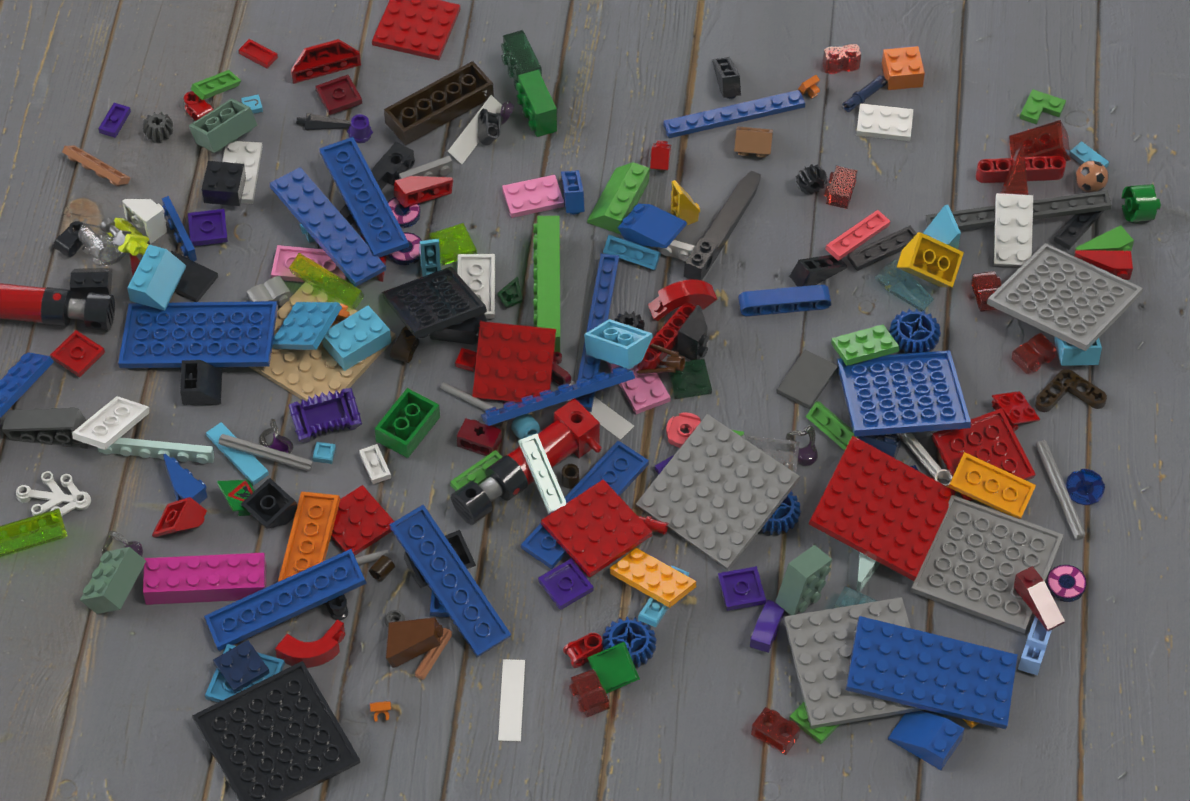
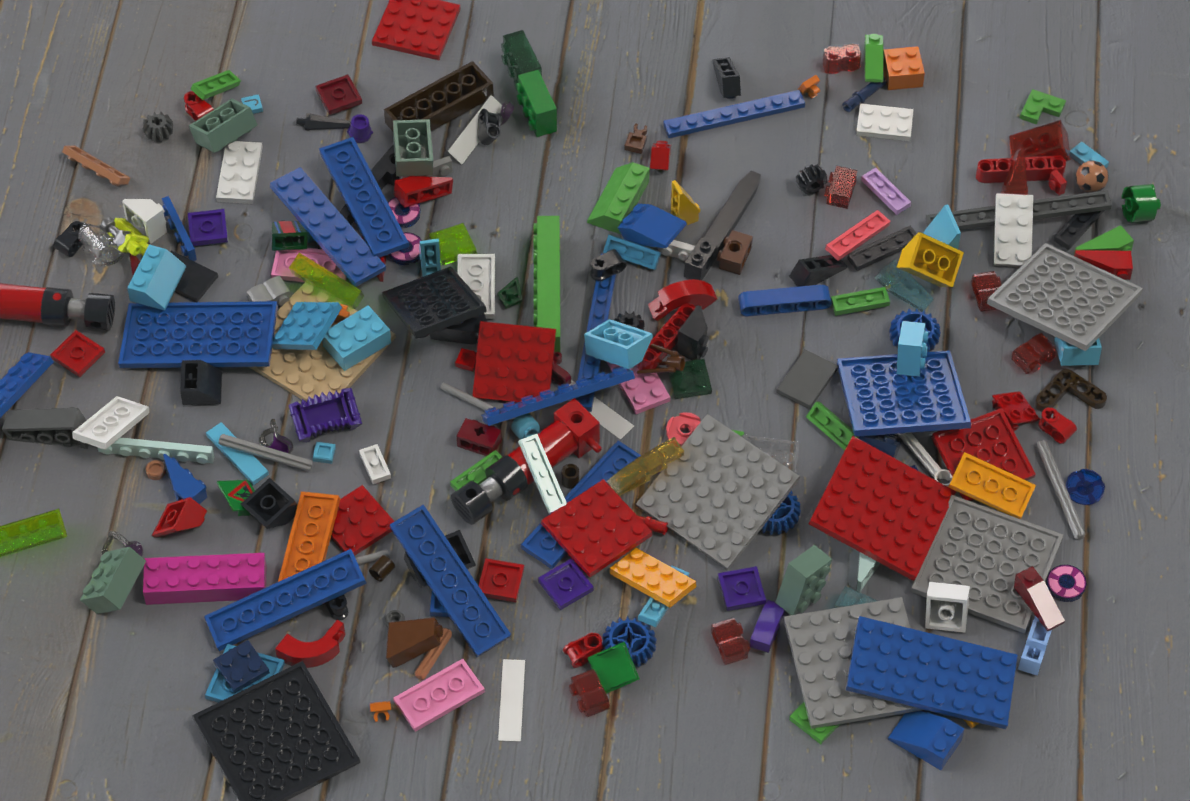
white plant [16,471,91,520] -> none
black slope [70,268,112,300] -> none
dark purple plate [98,103,131,138] -> none
black brick [201,161,246,206] -> none
red tile [239,39,278,69] -> none
red wedge [291,39,361,84] -> none
green brick [375,388,440,458] -> none
dark brown piece [390,326,419,363] -> none
bright pink plate [502,175,564,218] -> none
blue slope [561,170,585,214] -> none
medium nougat slope [734,126,773,157] -> none
clear red brick [751,707,800,755] -> none
clear smoke piece [786,426,818,466] -> none
bright green plate [831,324,899,366] -> none
none -> nougat tile [146,460,166,480]
none -> dark green torso [272,220,307,251]
none -> sand green brick [393,119,433,176]
none -> bright pink plate [393,659,485,732]
none -> red plate [479,558,524,603]
none -> black piece [590,249,627,281]
none -> clear yellow slope [607,437,684,496]
none -> reddish brown plate [624,123,647,154]
none -> clear red brick [711,618,751,665]
none -> reddish brown brick [717,230,753,275]
none -> bright green plate [831,287,890,316]
none -> lavender plate [861,168,911,215]
none -> bright green slope [864,34,883,82]
none -> medium azure brick [897,321,928,377]
none -> white slope [925,582,970,633]
none -> red piece [1038,407,1077,444]
none -> red plate [1048,169,1067,196]

